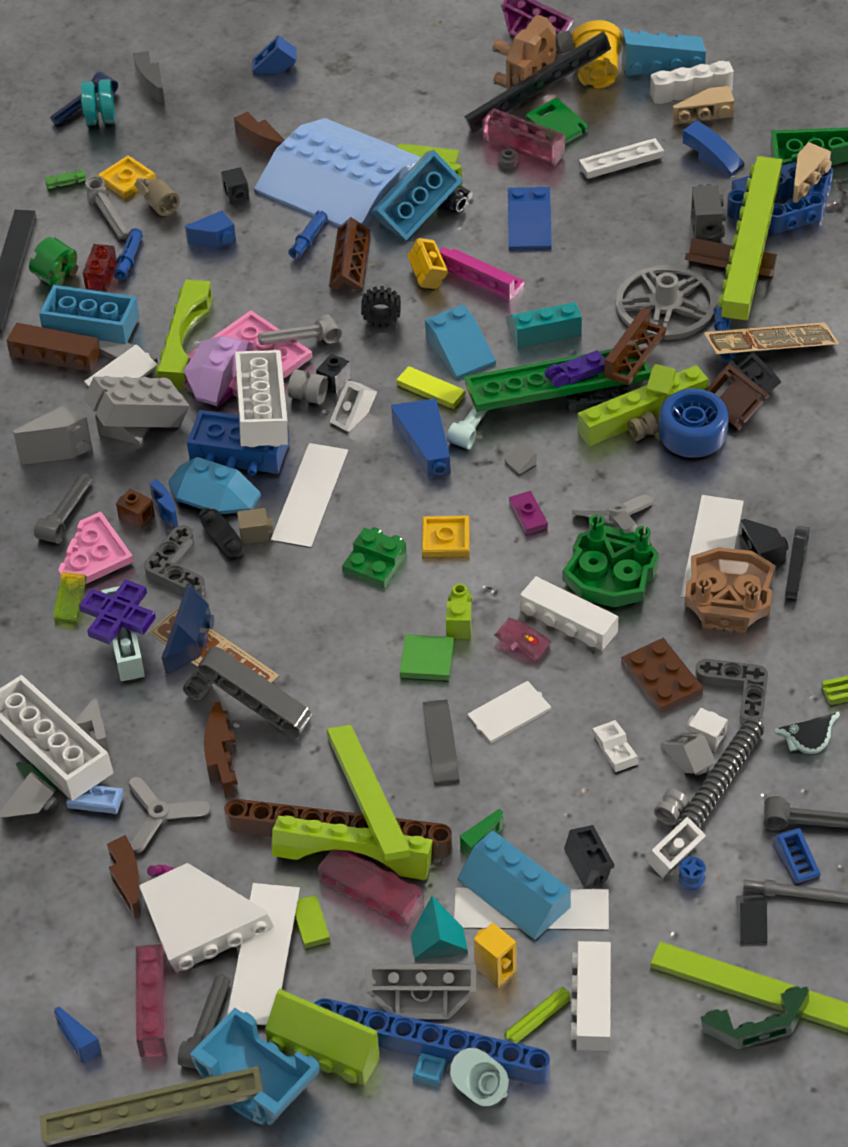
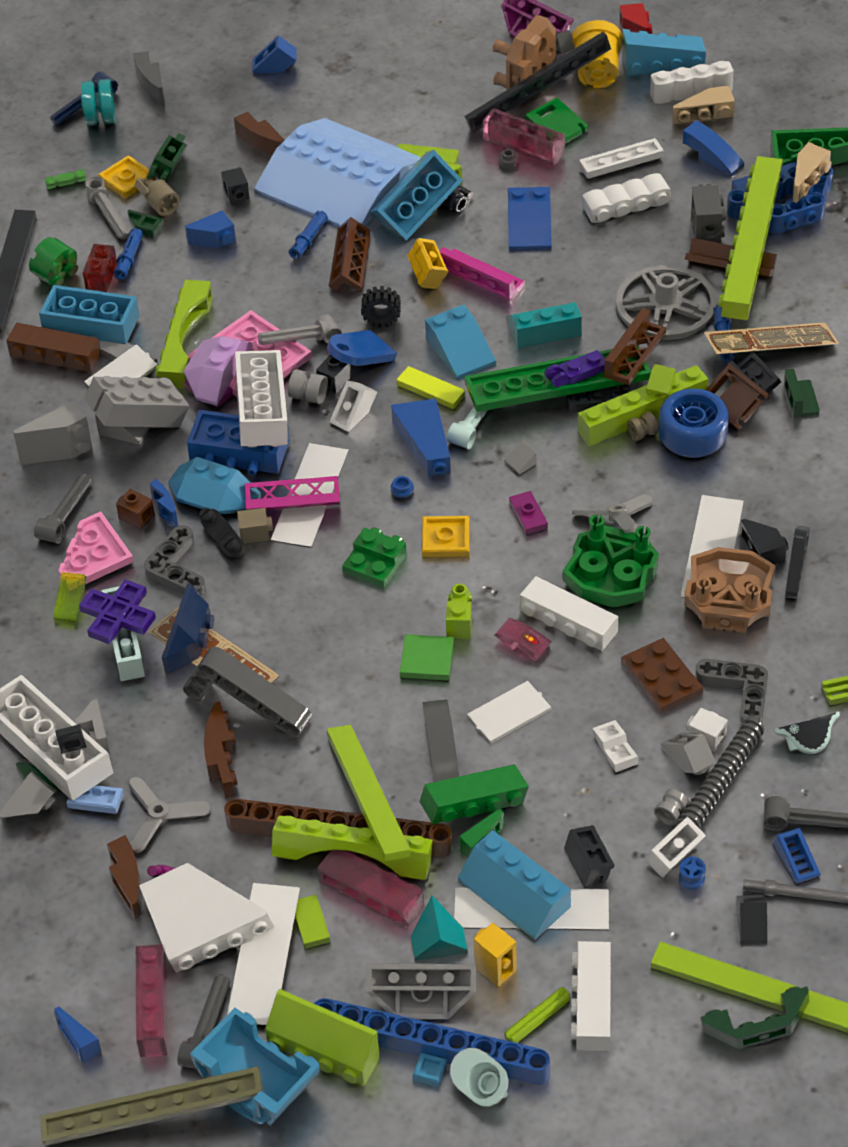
none -> black tile [55,724,86,754]
none -> dark green tile [127,209,164,237]
none -> dark green hinge [146,133,187,183]
none -> dark pink fence [245,476,340,510]
none -> blue tile [327,330,397,366]
none -> blue plate [391,476,414,498]
none -> green brick [419,764,529,824]
none -> white brick [582,173,671,223]
none -> red slope [619,3,652,34]
none -> dark green panel [784,369,820,418]

